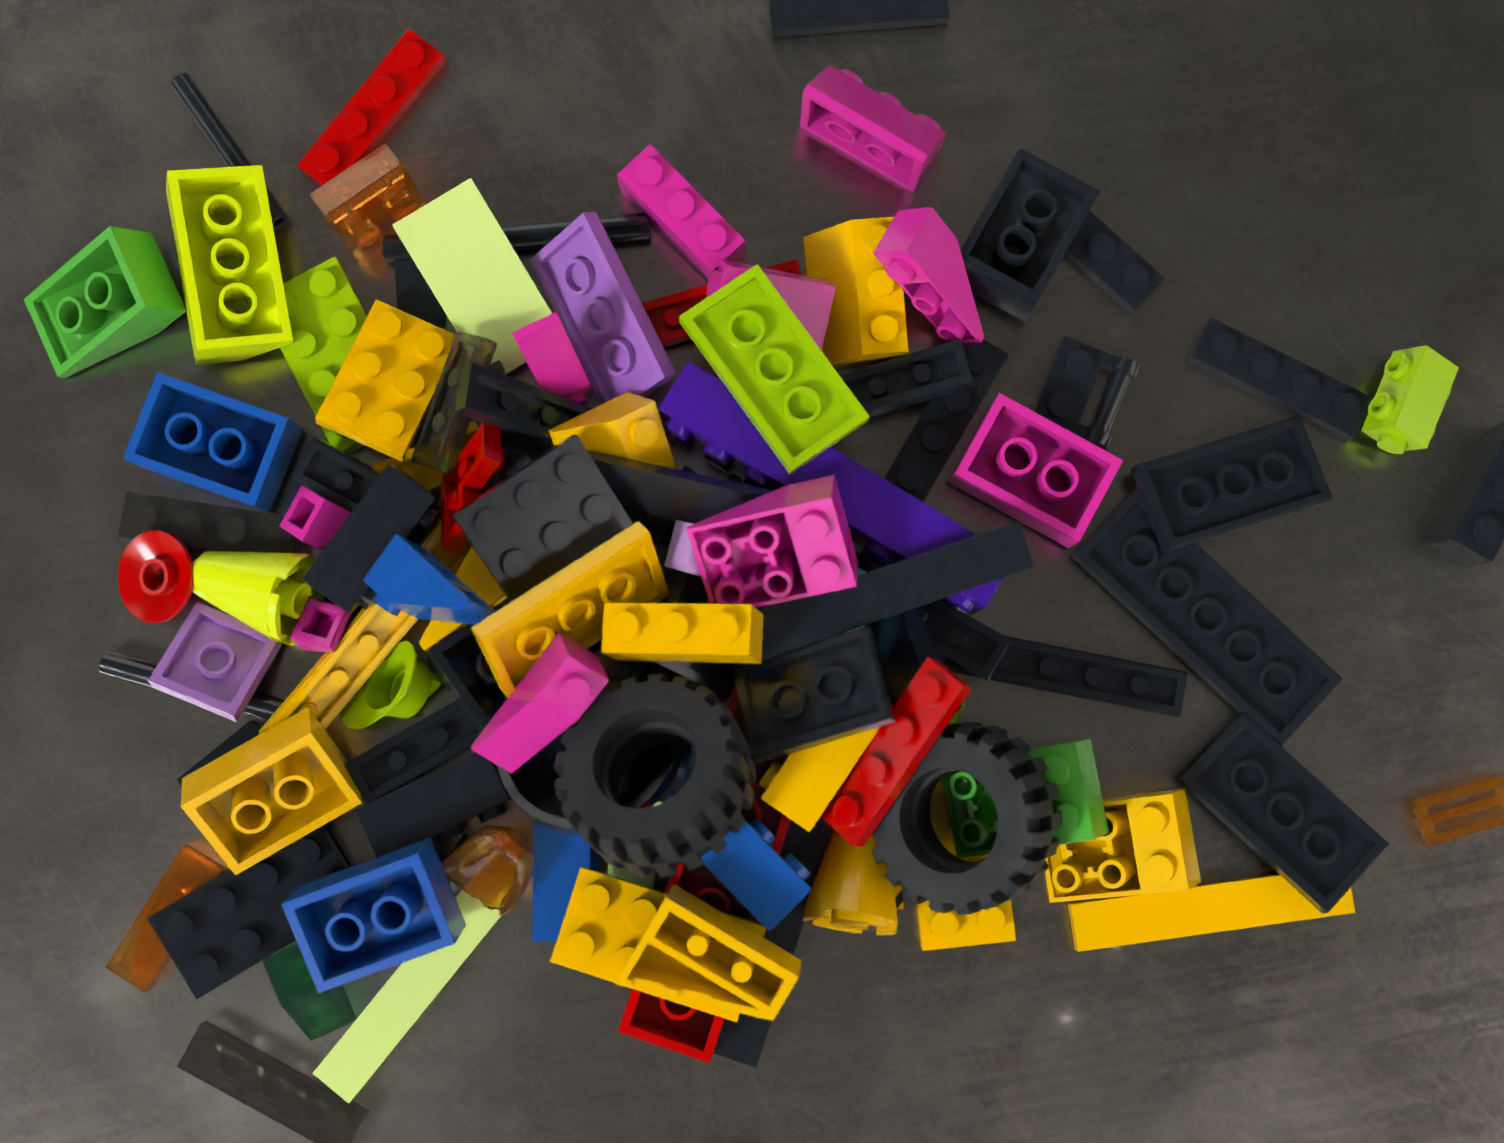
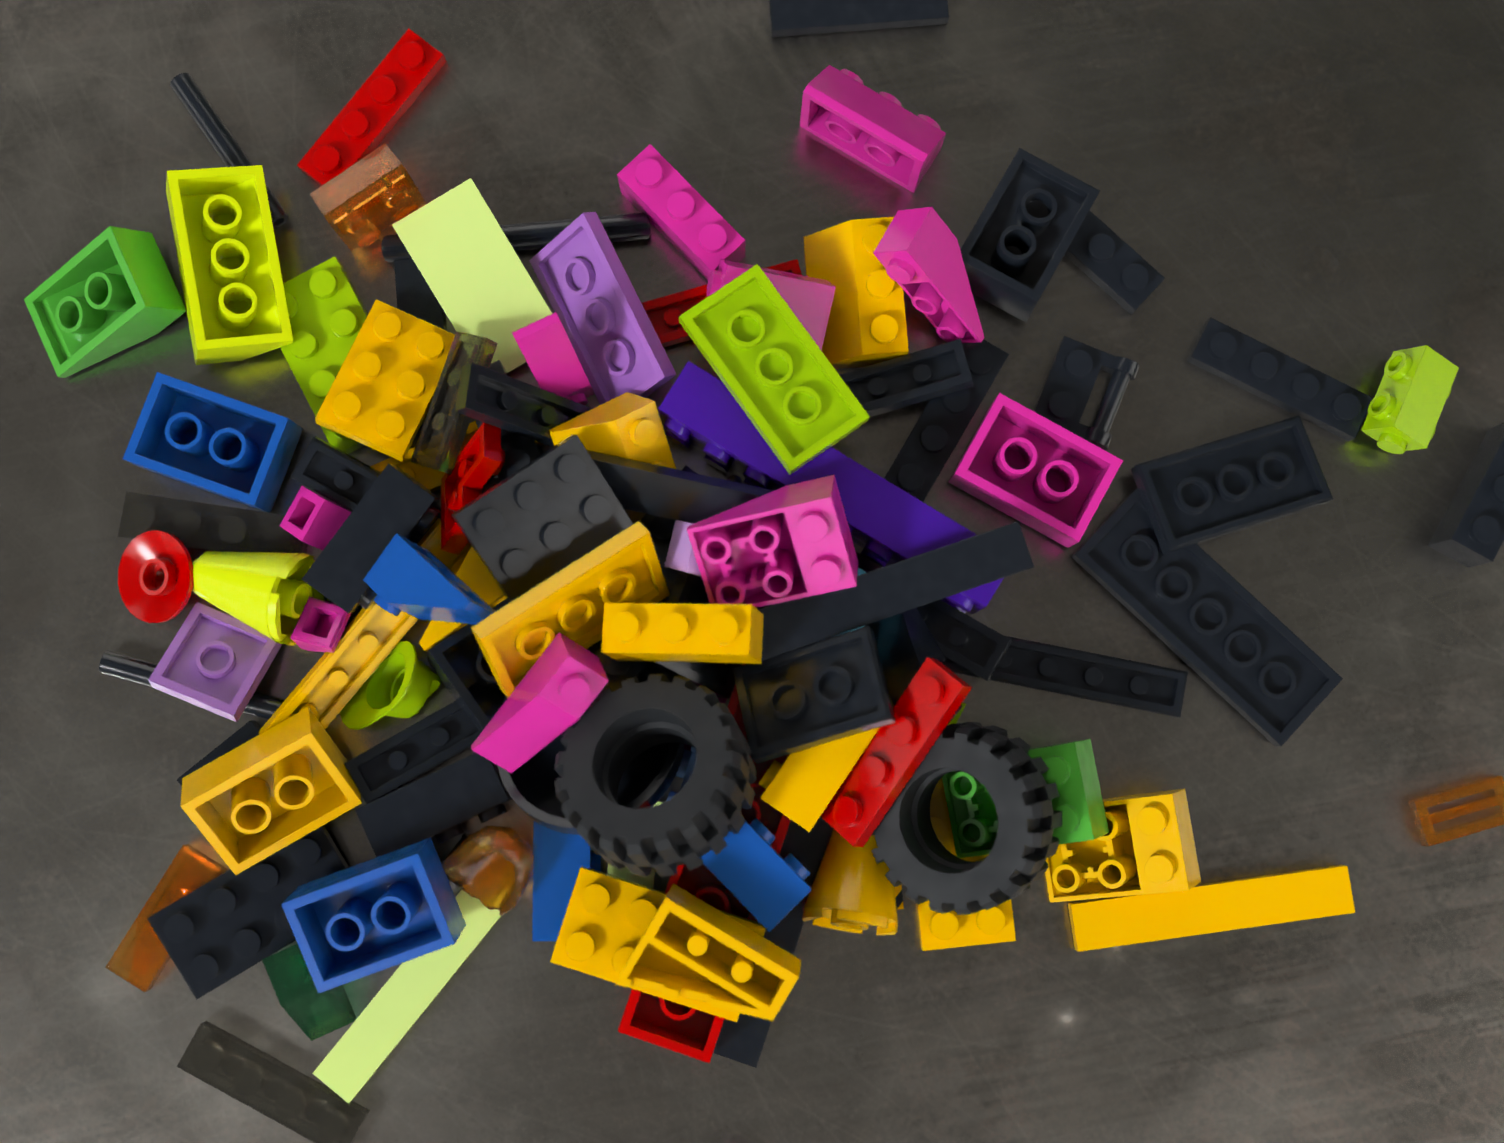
black plate [1178,713,1389,914] -> none

